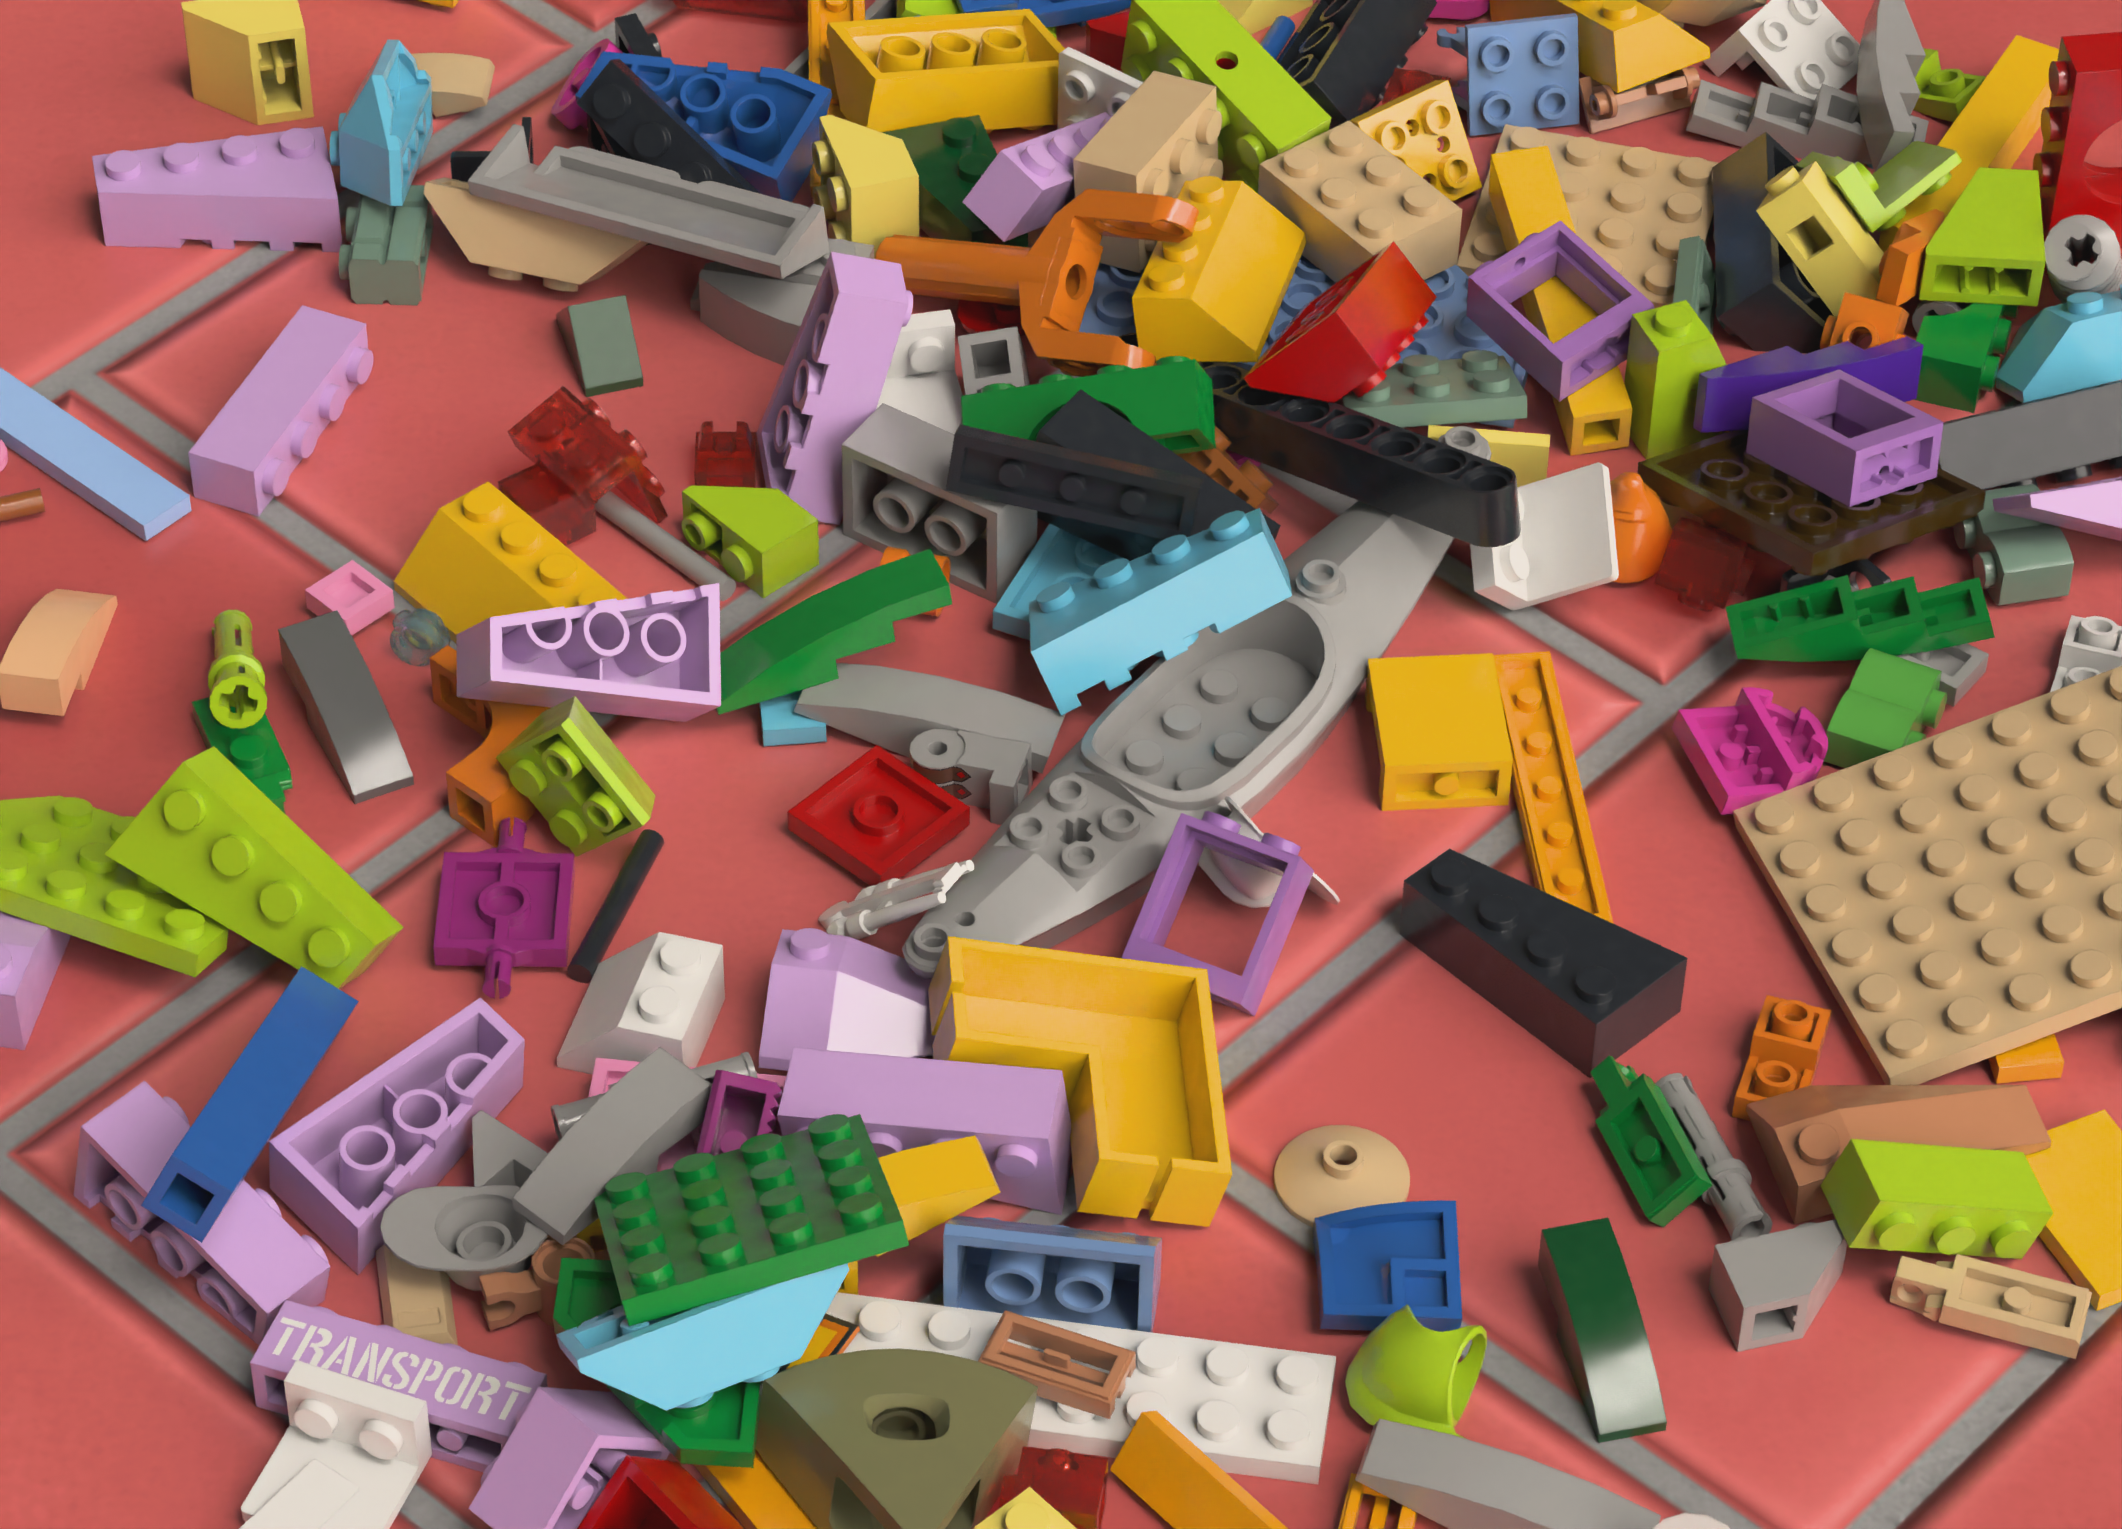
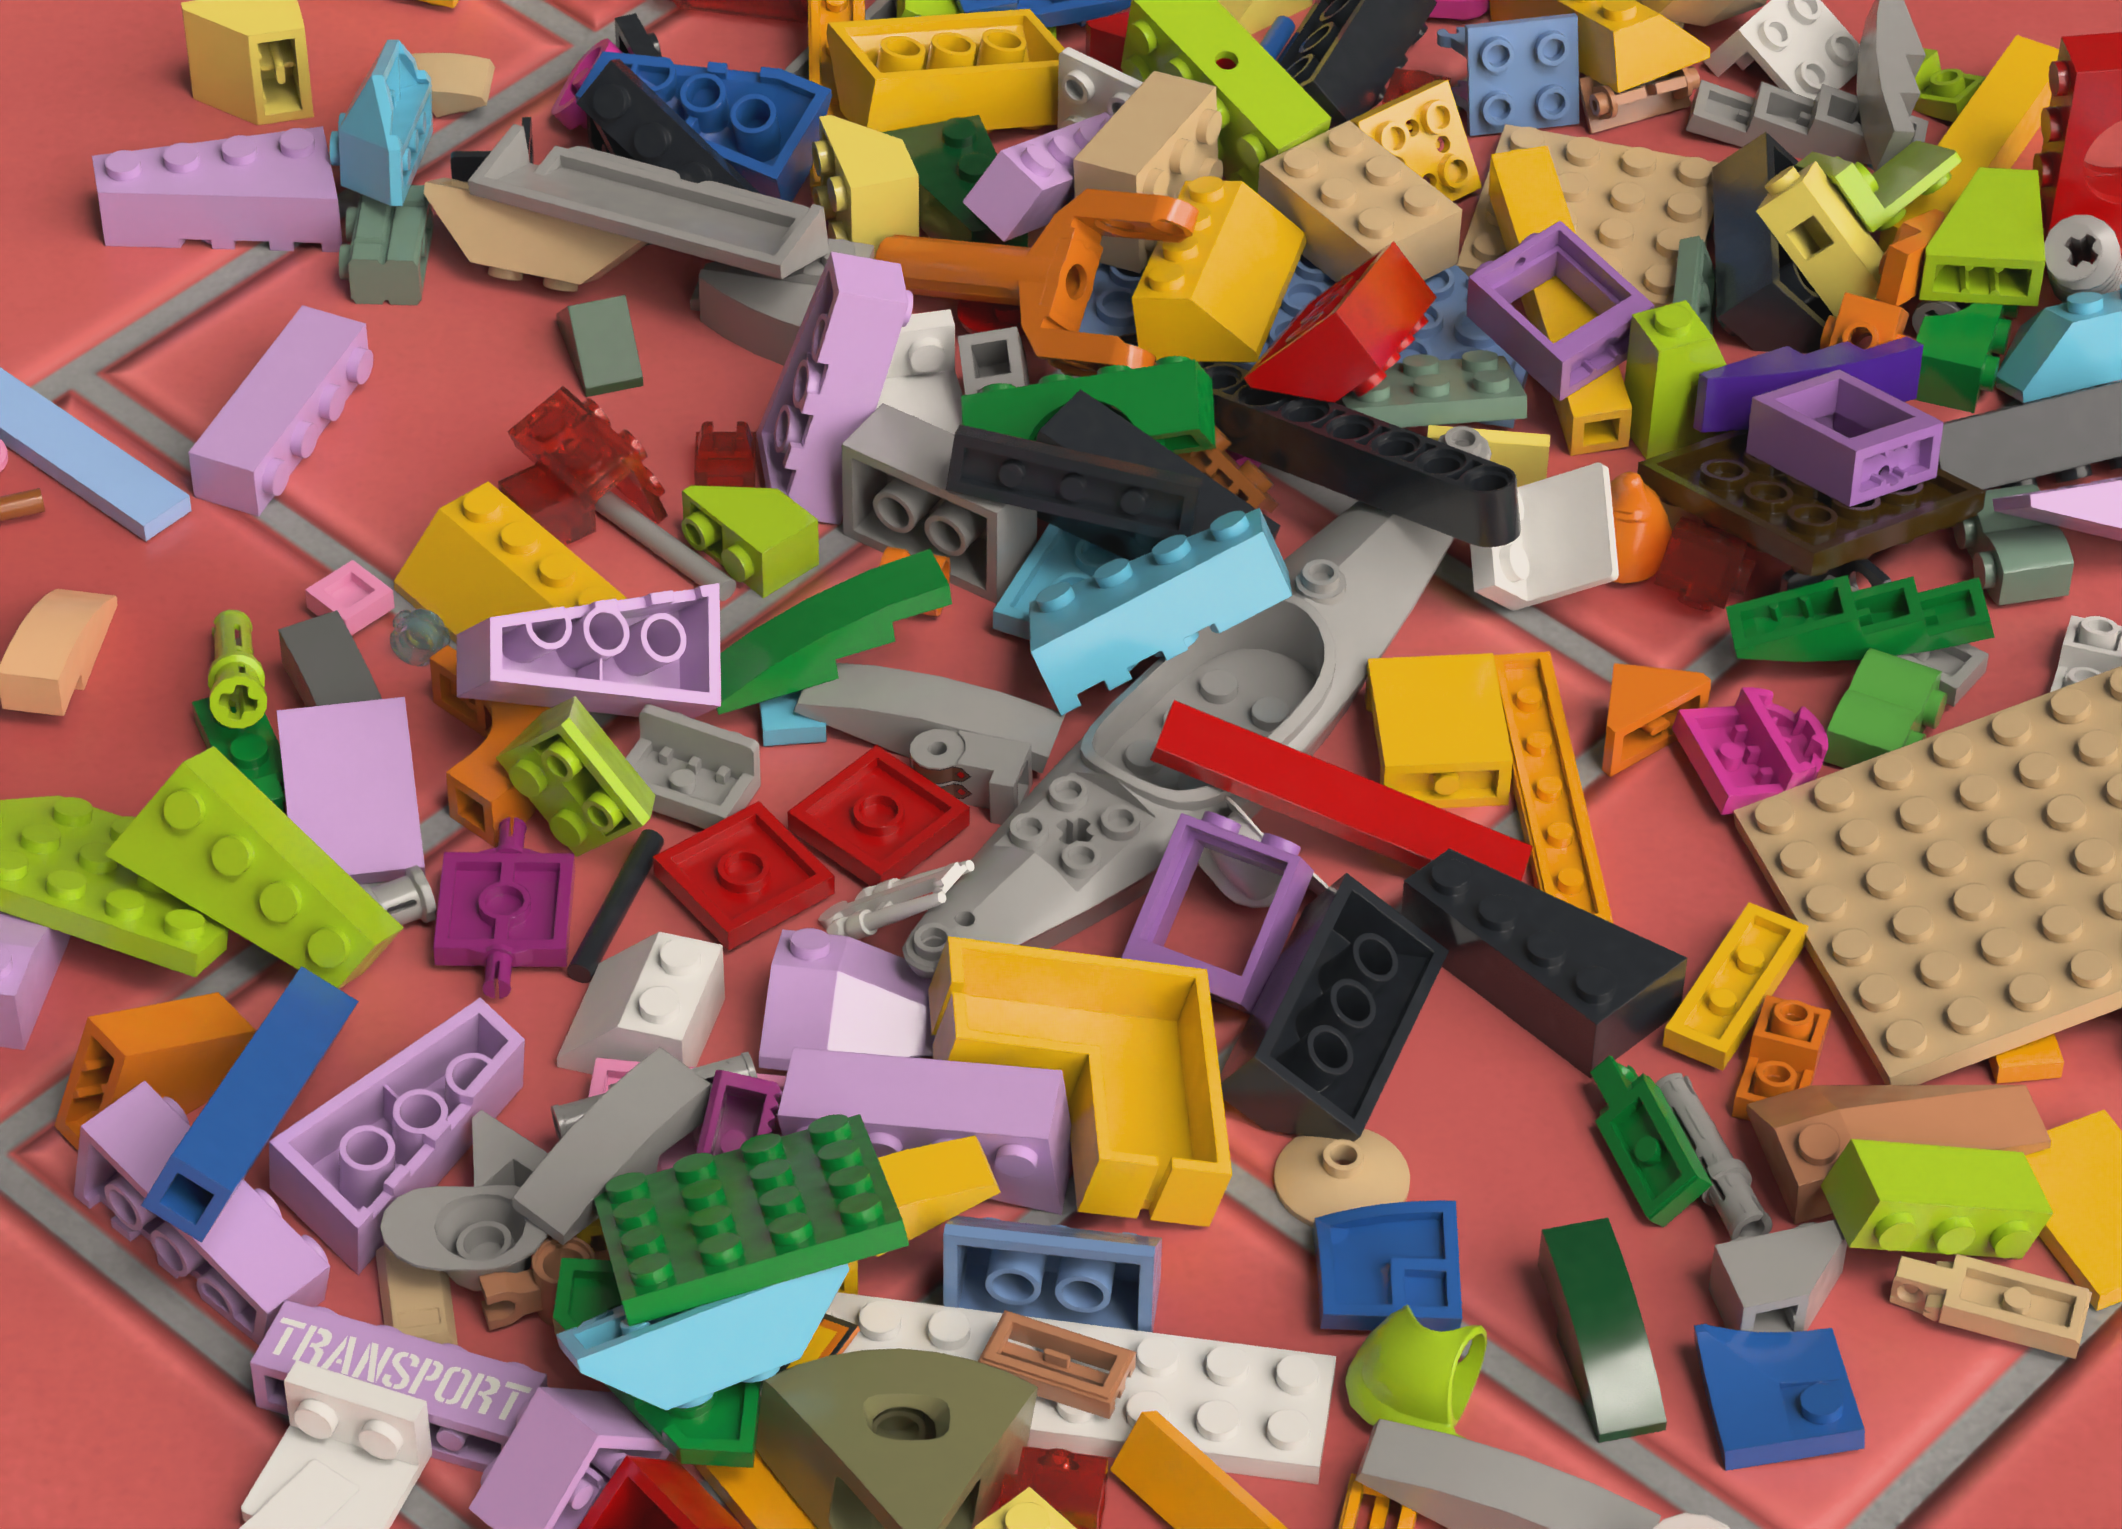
none -> orange slope [54,992,256,1151]
none -> lavender tile [277,697,426,884]
none -> light grey bush [360,865,437,925]
none -> light grey bracket [626,704,761,829]
none -> red plate [653,801,835,951]
none -> red tile [1150,700,1533,881]
none -> black slope [1220,873,1449,1142]
none -> orange slope [1602,663,1711,777]
none -> yellow plate [1662,902,1809,1071]
none -> blue plate [1694,1324,1865,1471]

